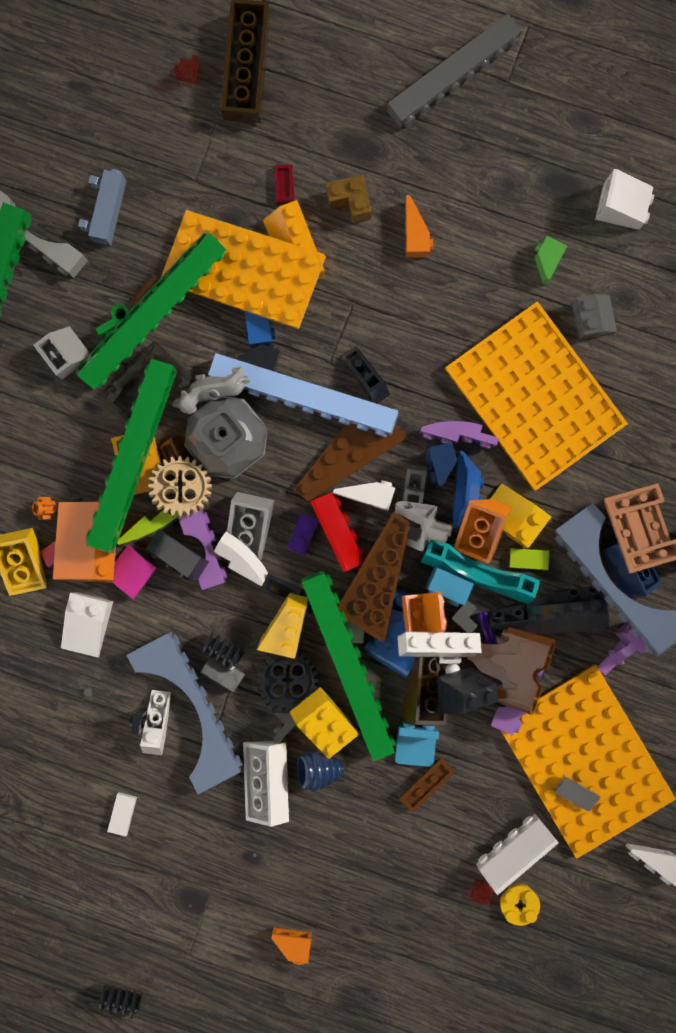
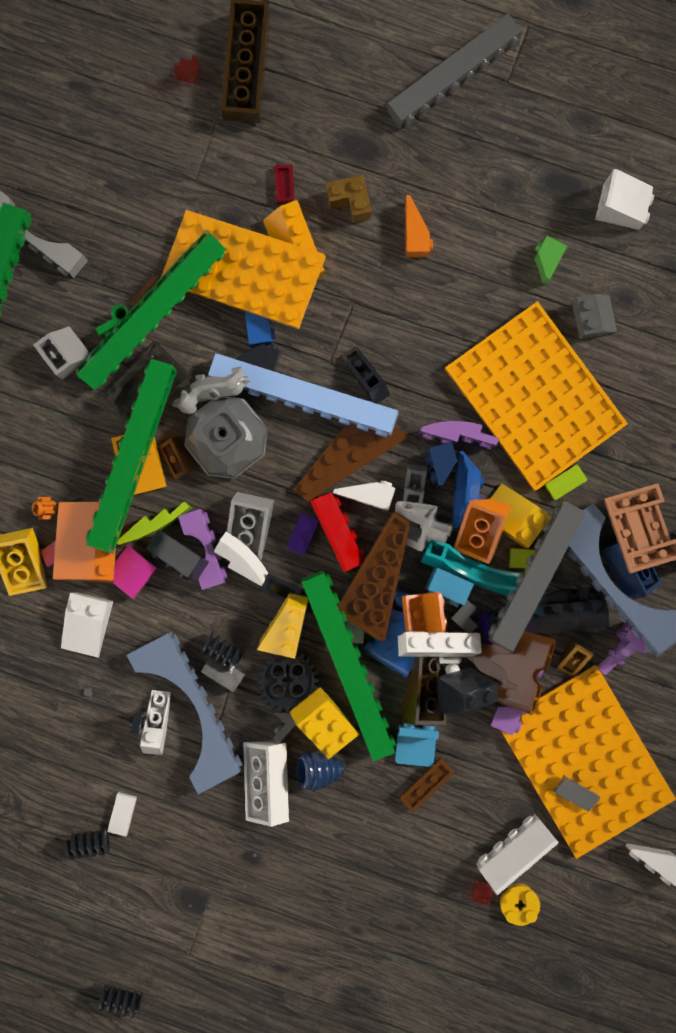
sand blue brick [78,169,126,246] -> none
tan gear [148,456,212,519] -> none
orange slope [271,927,312,965] -> none
none -> black piece [66,829,110,860]
none -> dark grey brick [488,501,586,652]
none -> lime tile [544,464,587,501]
none -> pearl gold slope [557,642,594,677]

